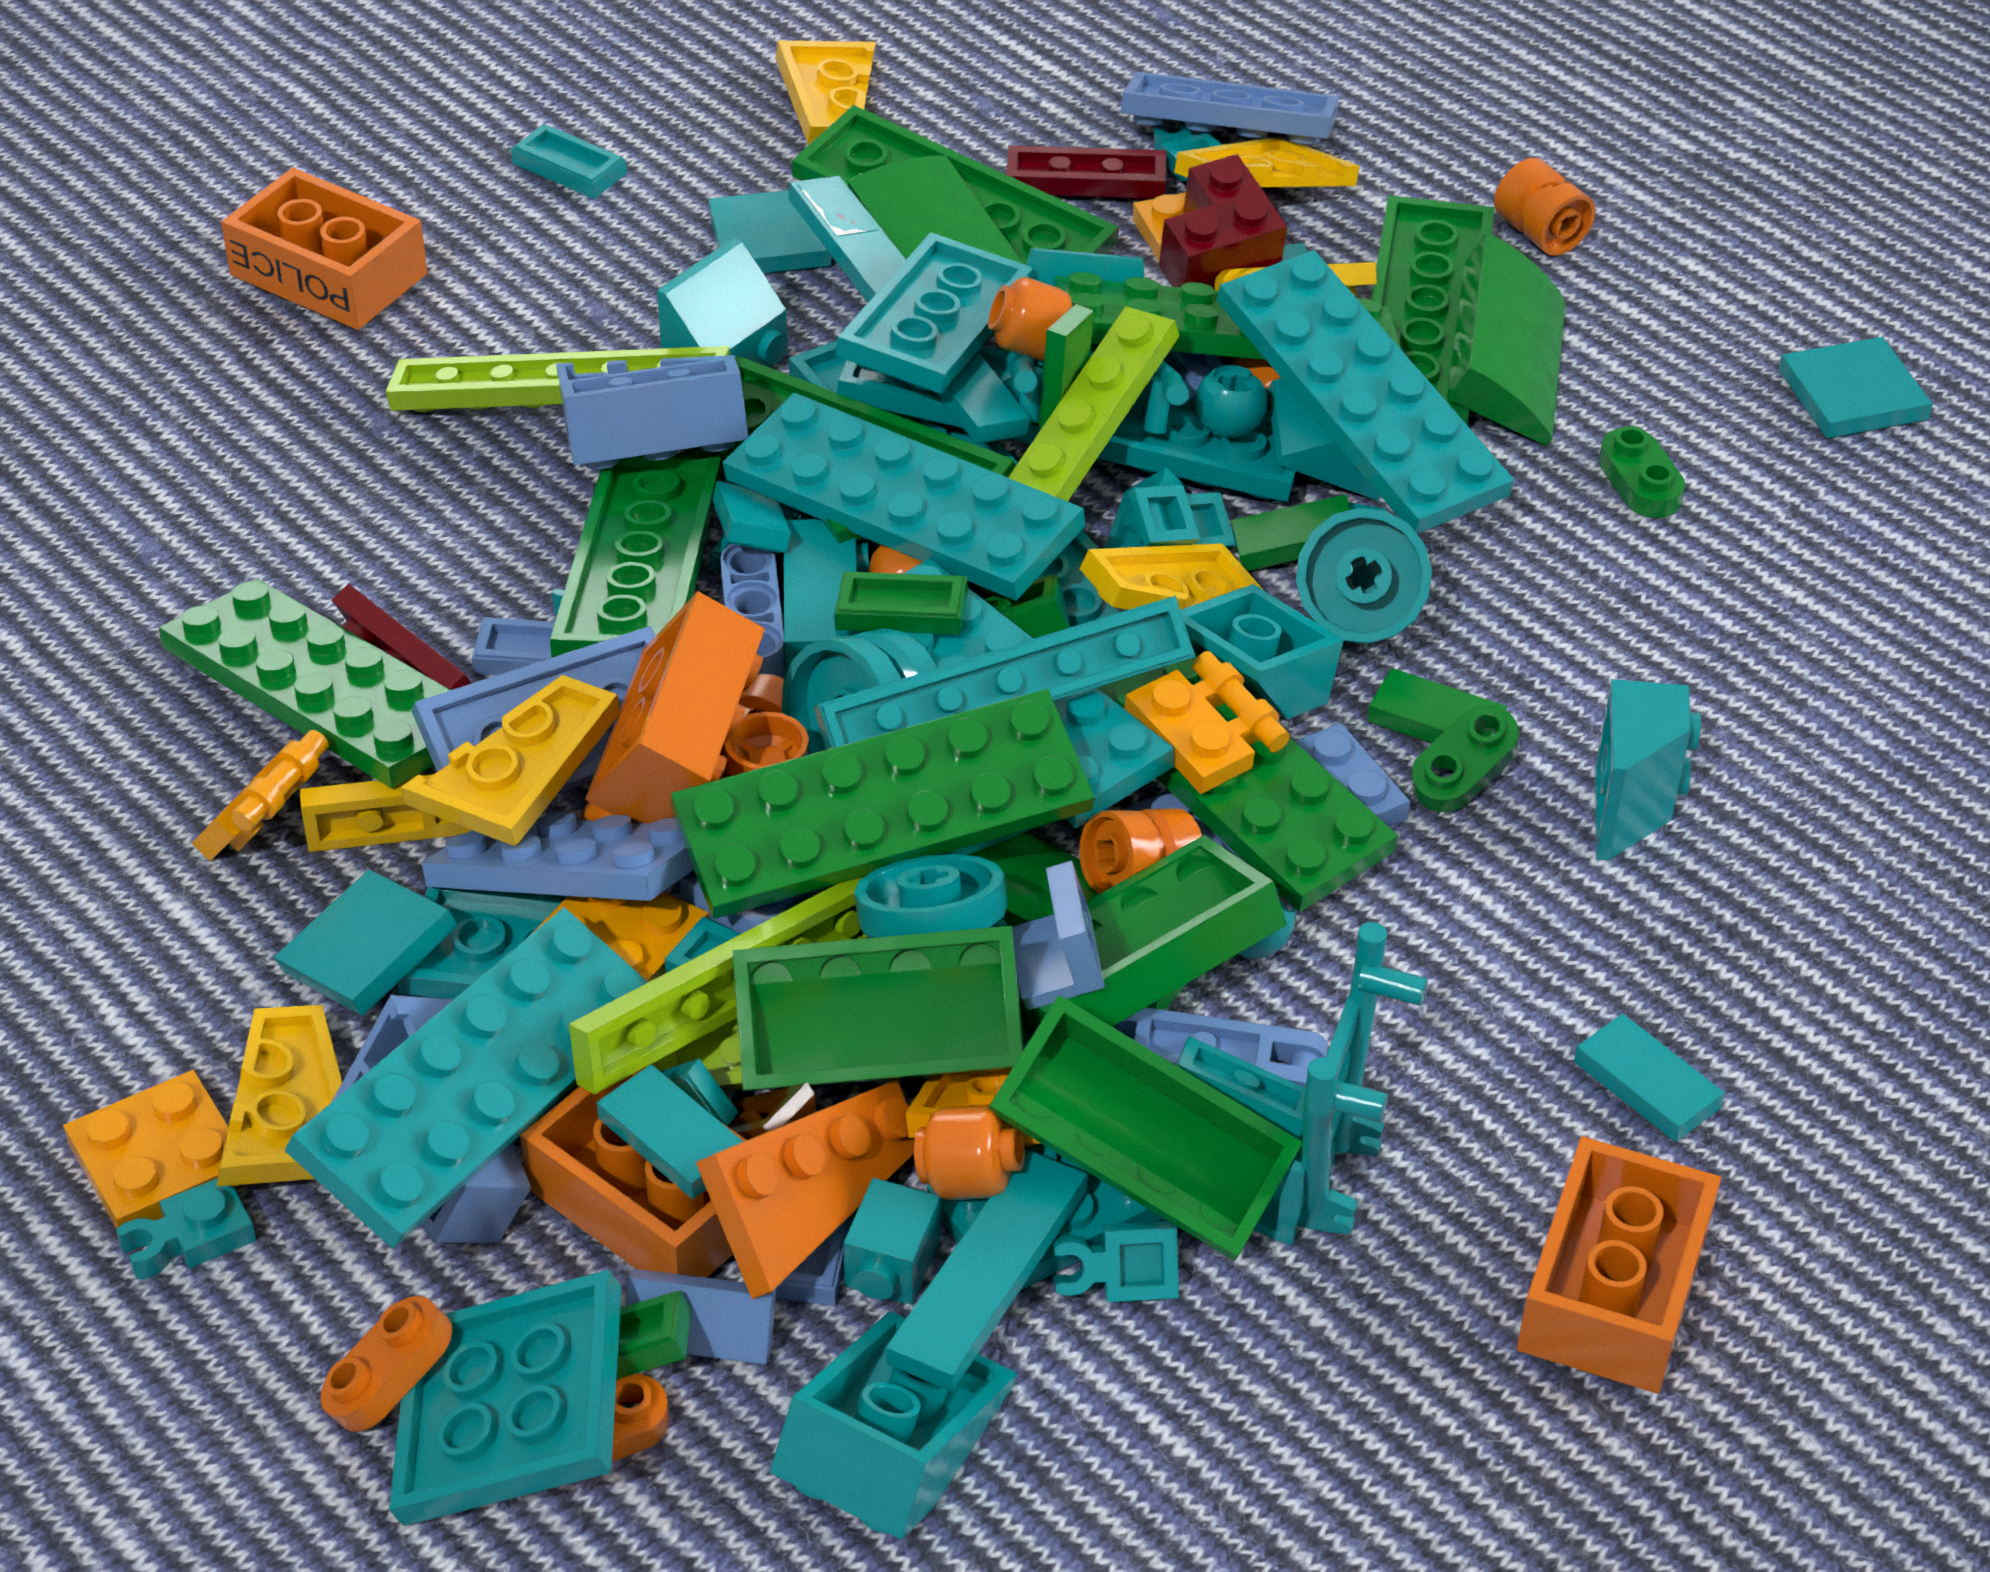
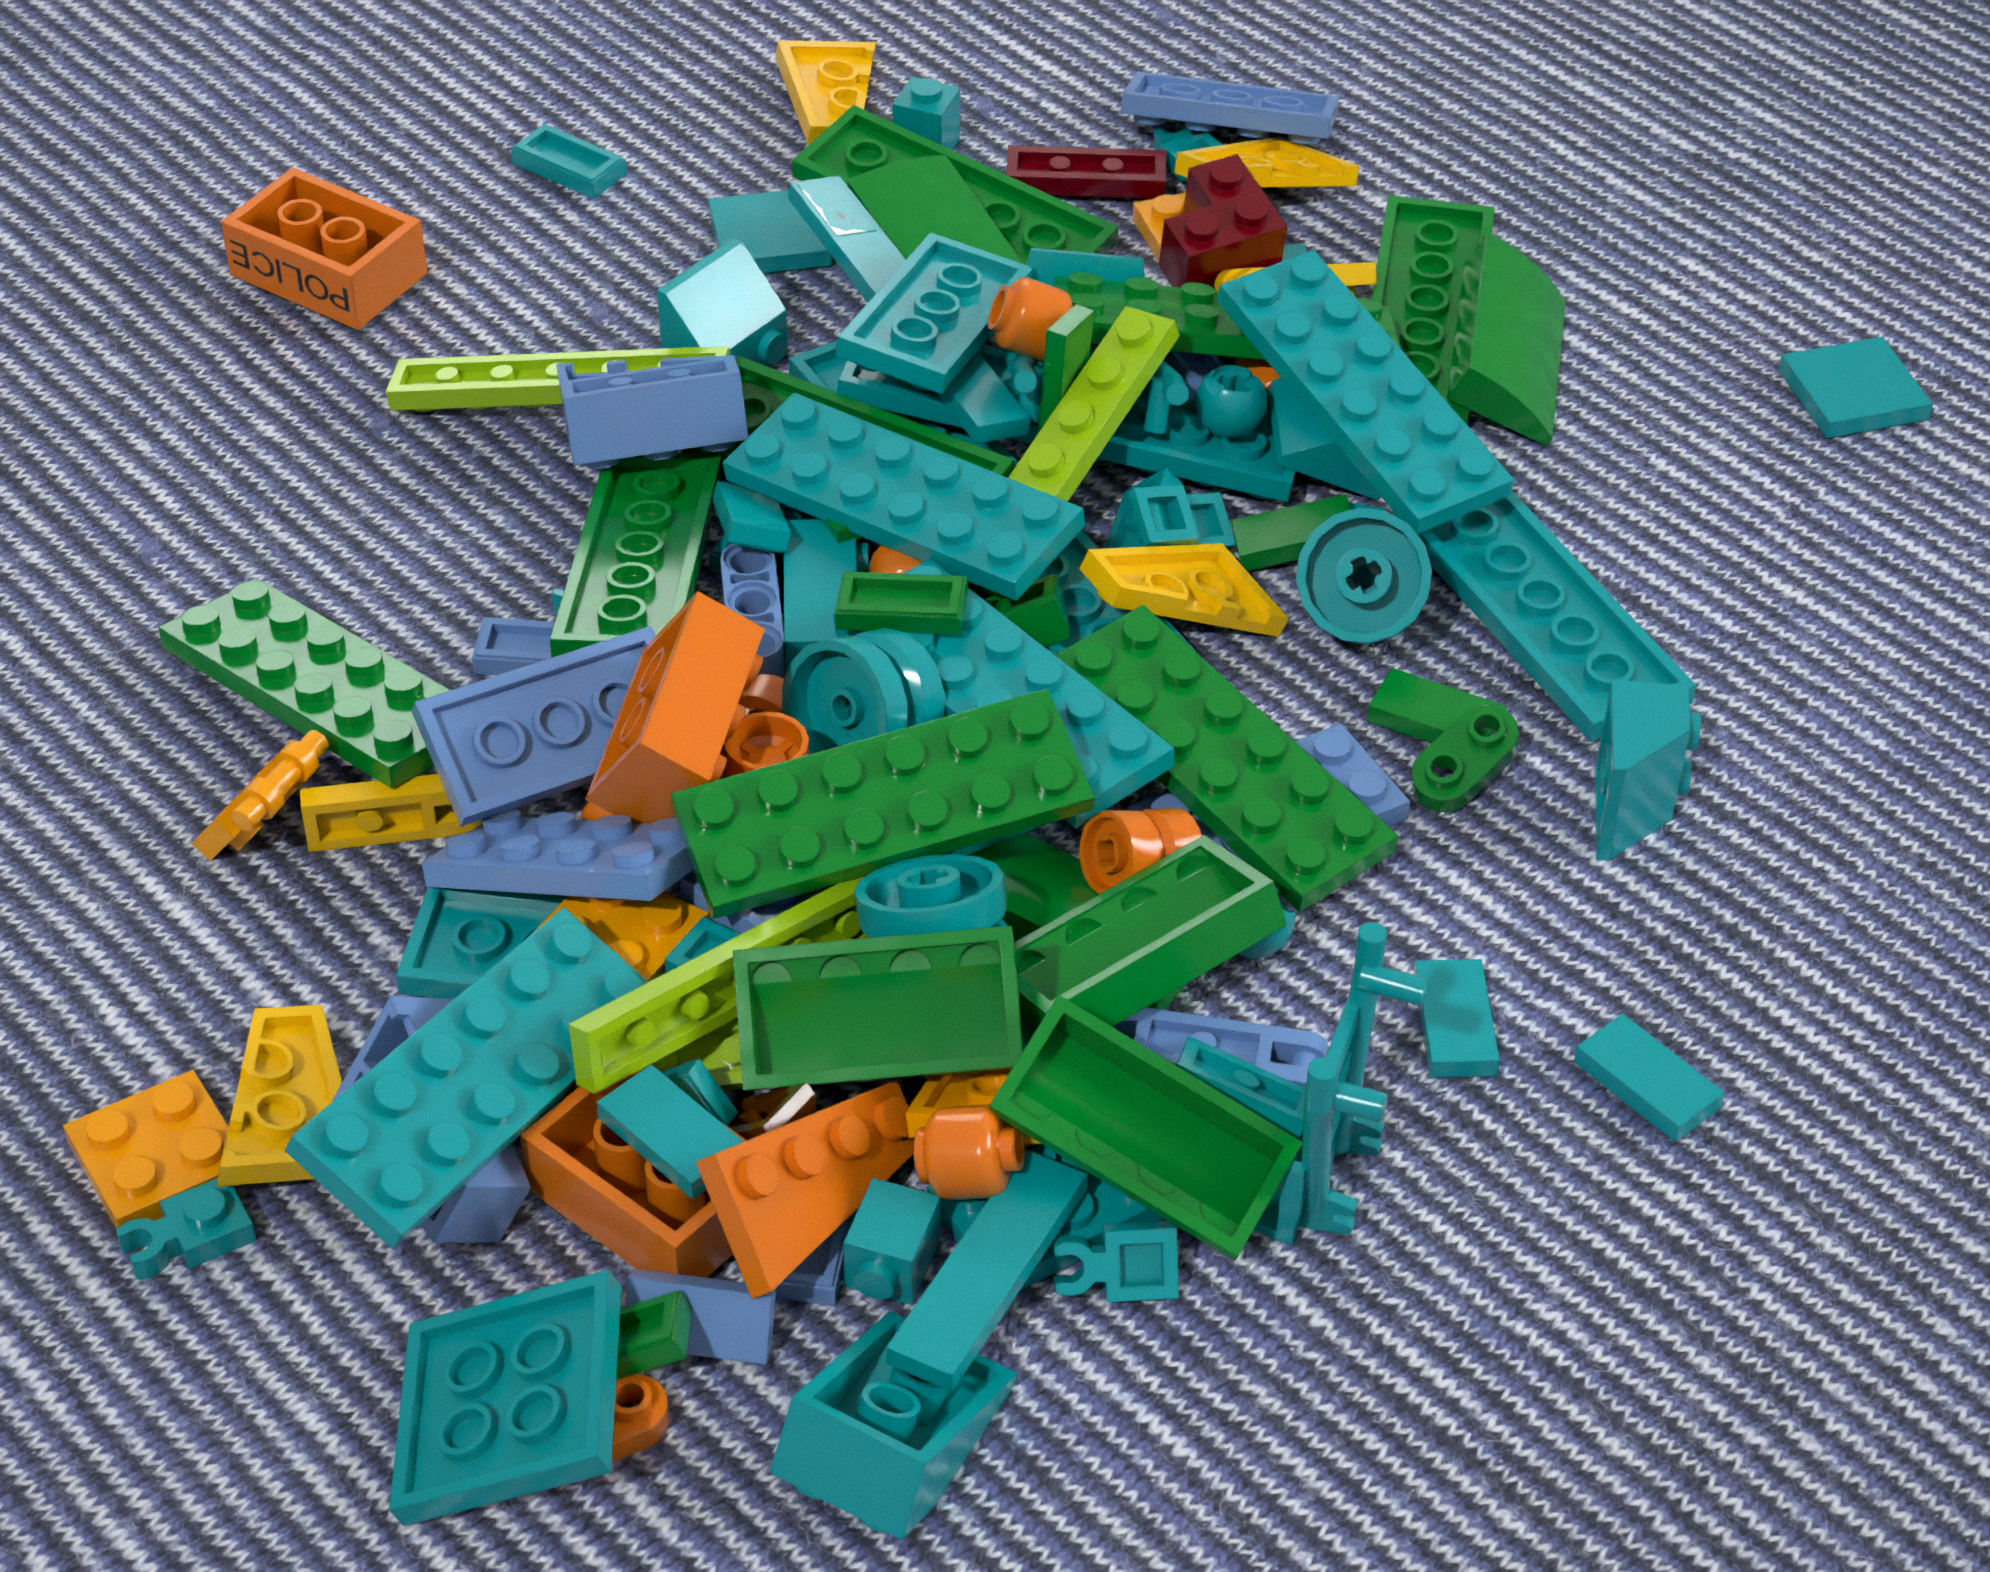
teal tile [274,869,458,1016] -> none
orange plate [320,1296,452,1432] -> none
dark red plate [331,583,472,690] -> none
yellow wing [400,675,621,847] -> none
teal tile [813,596,1195,750] -> none
medium blue panel [1012,860,1105,1010] -> none
light orange plate [1124,651,1290,794] -> none
teal slope [1180,584,1344,719] -> none
orange wheel [1494,158,1596,256] -> none
orange brick [1516,1136,1722,1394] -> none
green plate [1599,426,1685,518] -> none
none -> teal brick [892,76,960,150]
none -> teal plate [1393,490,1697,742]
none -> teal tile [1413,959,1500,1078]

